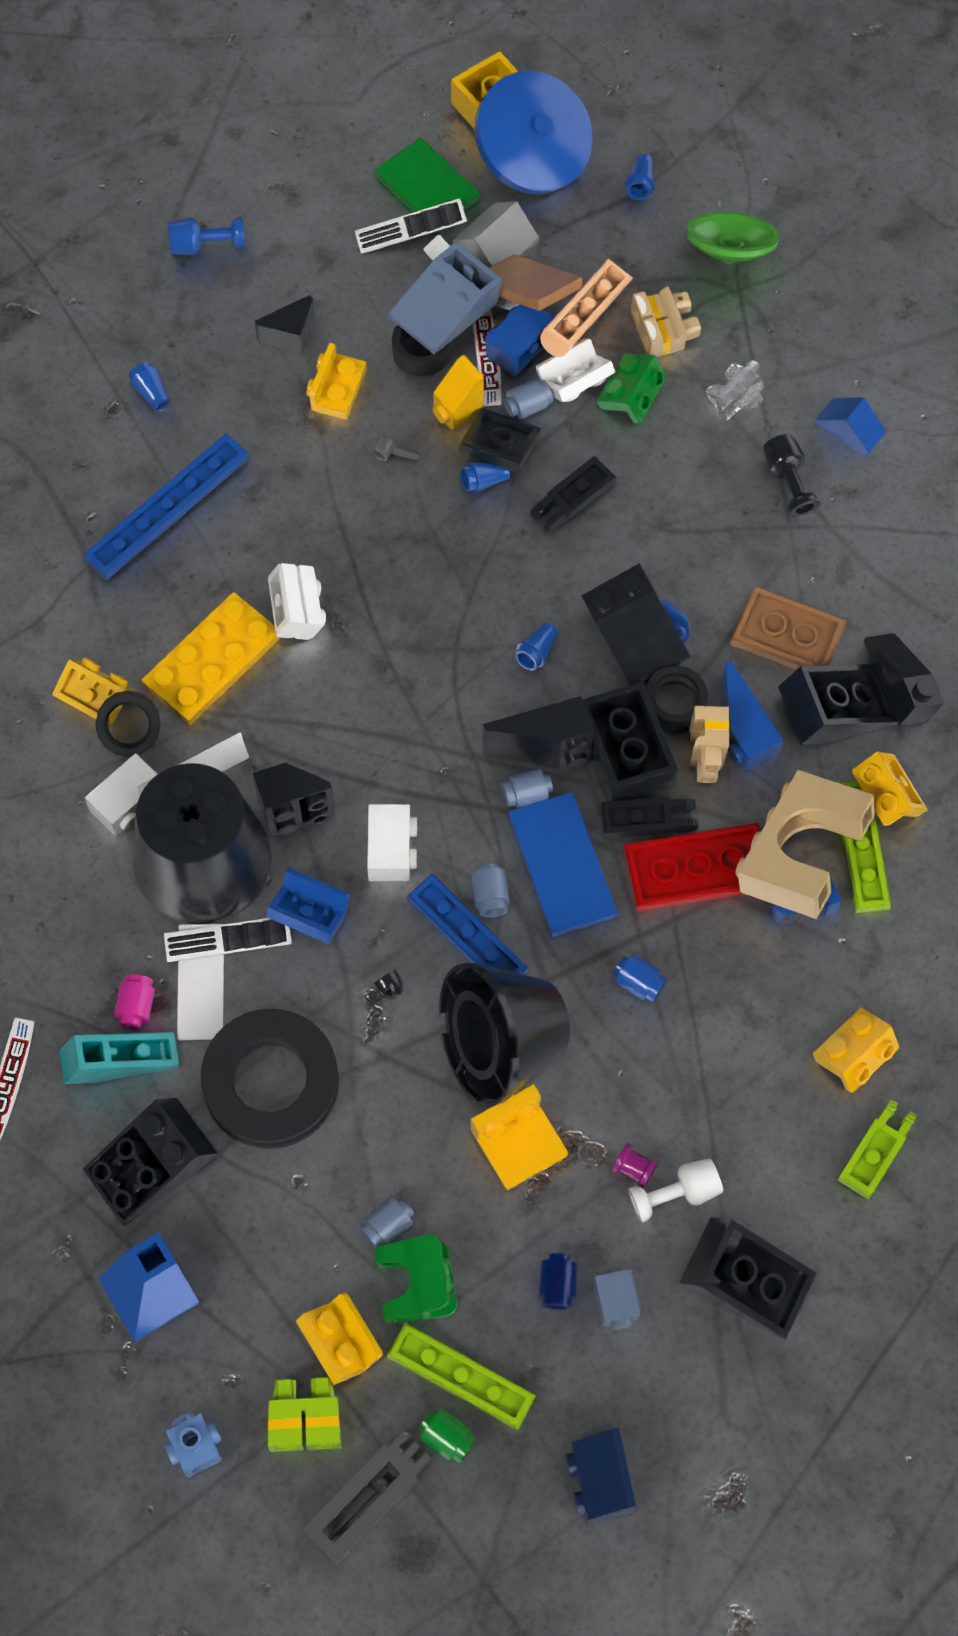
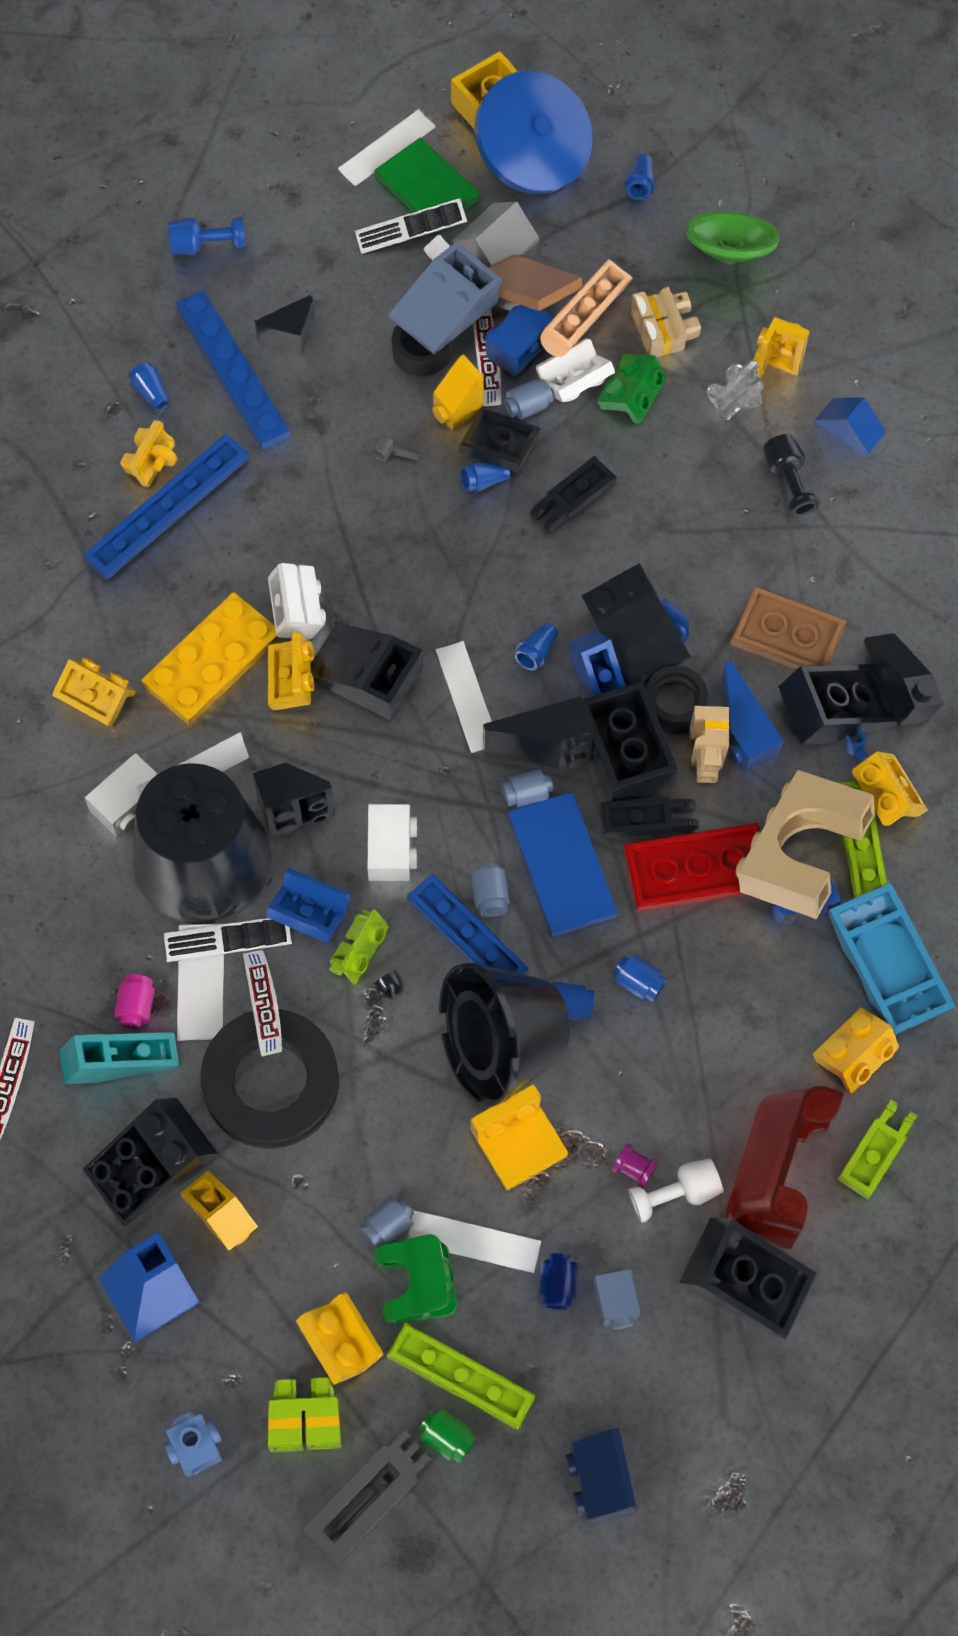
black tyre [95,690,161,757] -> none
yellow bracket [306,343,367,420] -> none
none -> yellow hips [120,420,178,487]
none -> blue plate [176,290,291,451]
none -> yellow slope [180,1170,258,1250]
none -> sticker [243,949,282,1057]
none -> yellow bracket [268,631,314,711]
none -> black slope [310,623,423,721]
none -> lime hinge [329,909,389,985]
none -> white sticker [337,109,436,186]
none -> white sticker [407,1210,541,1273]
none -> white sticker [435,641,492,753]
none -> blue brick [552,981,594,1021]
none -> blue slope [567,630,626,697]
none -> clear red windscreen [726,1086,844,1250]
none -> yellow bracket [753,317,810,378]
none -> dark azure slope [828,883,956,1035]
none -> blue hand [845,730,868,763]

